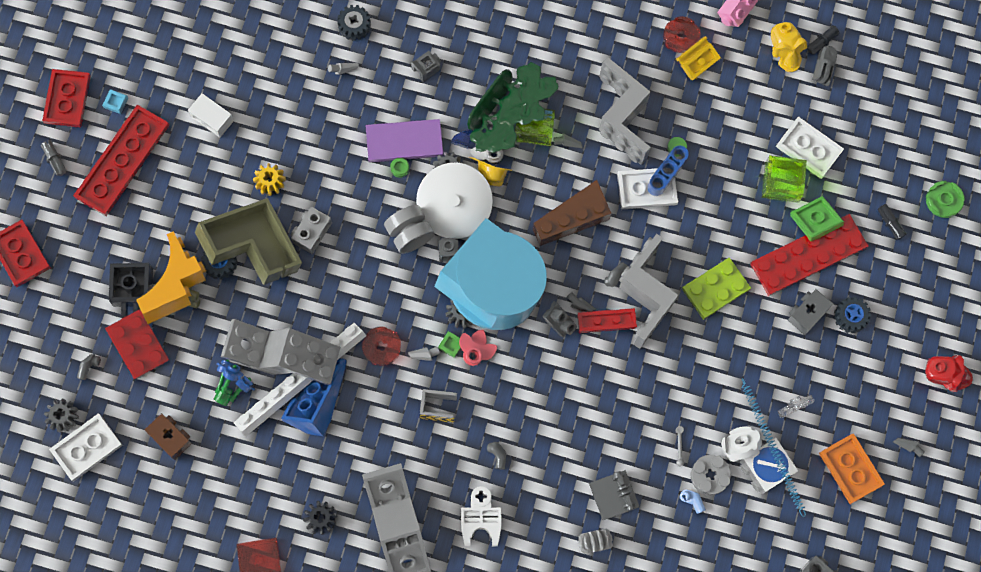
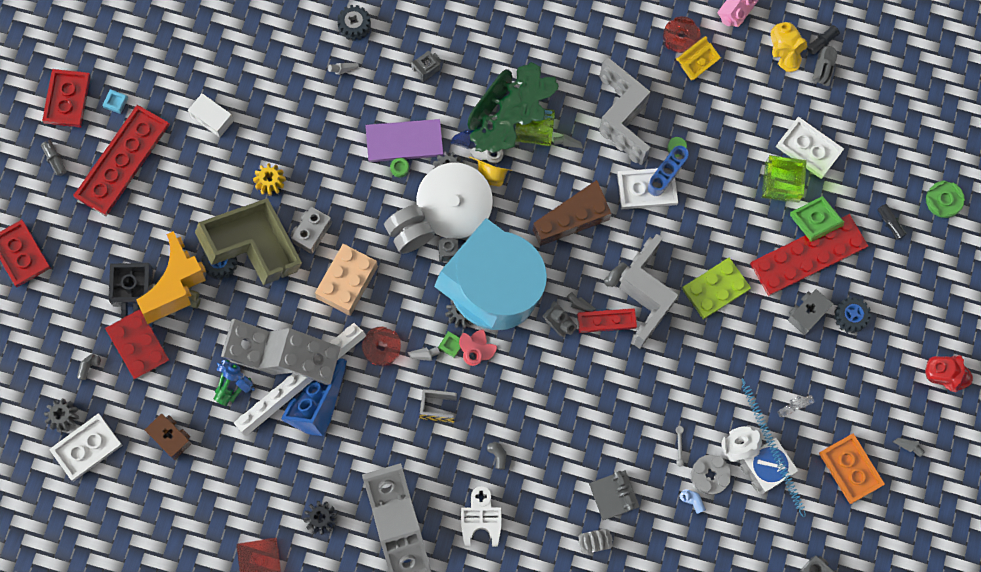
none -> light nougat brick [315,244,378,316]

